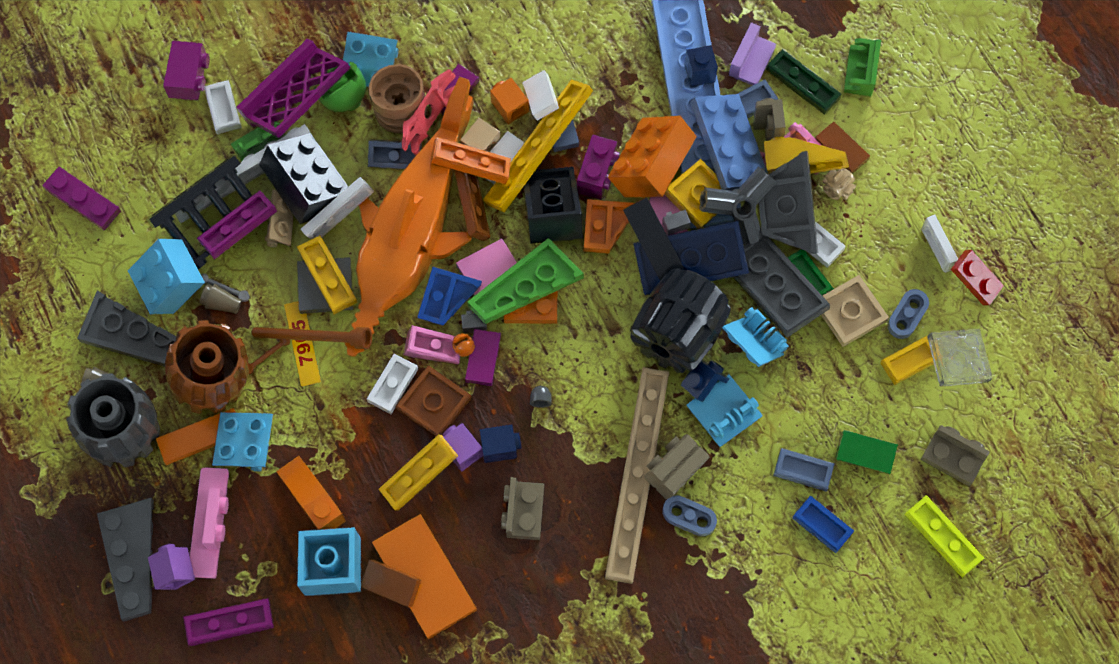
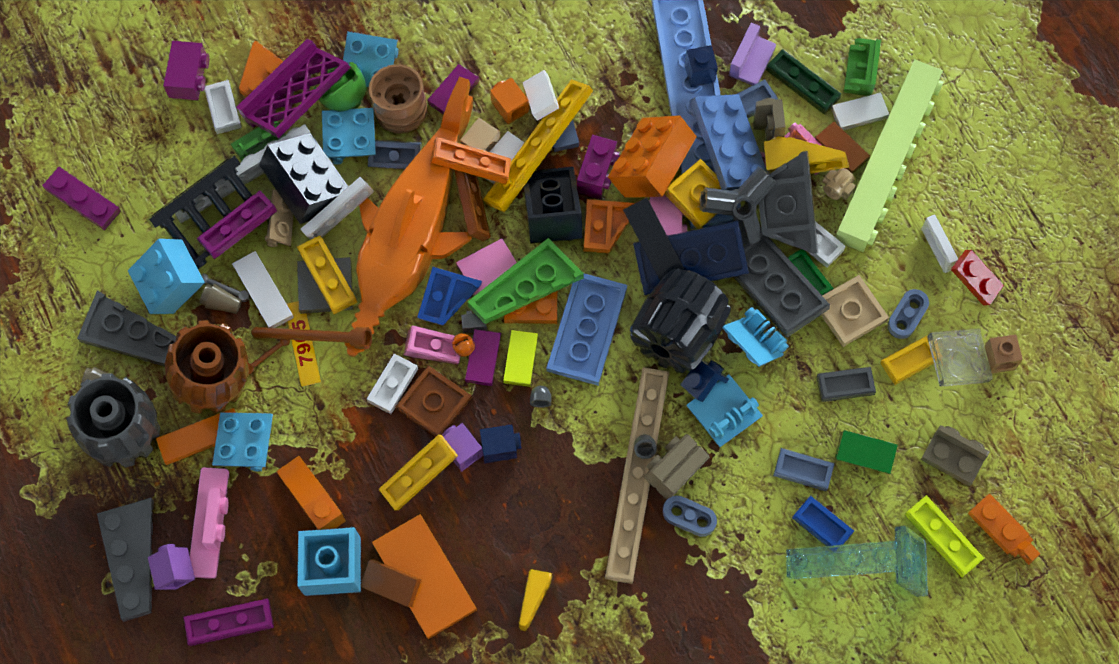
coral piece [402,69,456,156] -> none
dark tan bracket [501,477,544,540] -> none
flat silver piece [662,210,691,235] -> none
none -> white tile [232,251,294,328]
none -> orange wing [239,40,283,97]
none -> medium azure hinge [322,108,376,164]
none -> neon yellow tile [503,330,538,387]
none -> yellow slope [519,569,552,631]
none -> medium blue plate [547,274,628,386]
none -> dark grey hinge [634,434,657,459]
none -> clear light blue bracket [786,526,928,597]
none -> dark grey tile [817,367,876,402]
none -> white tile [831,93,889,130]
none -> yellowish green brick [835,59,944,252]
none -> orange hinge [968,493,1040,565]
none -> medium nougat brick [982,334,1023,374]

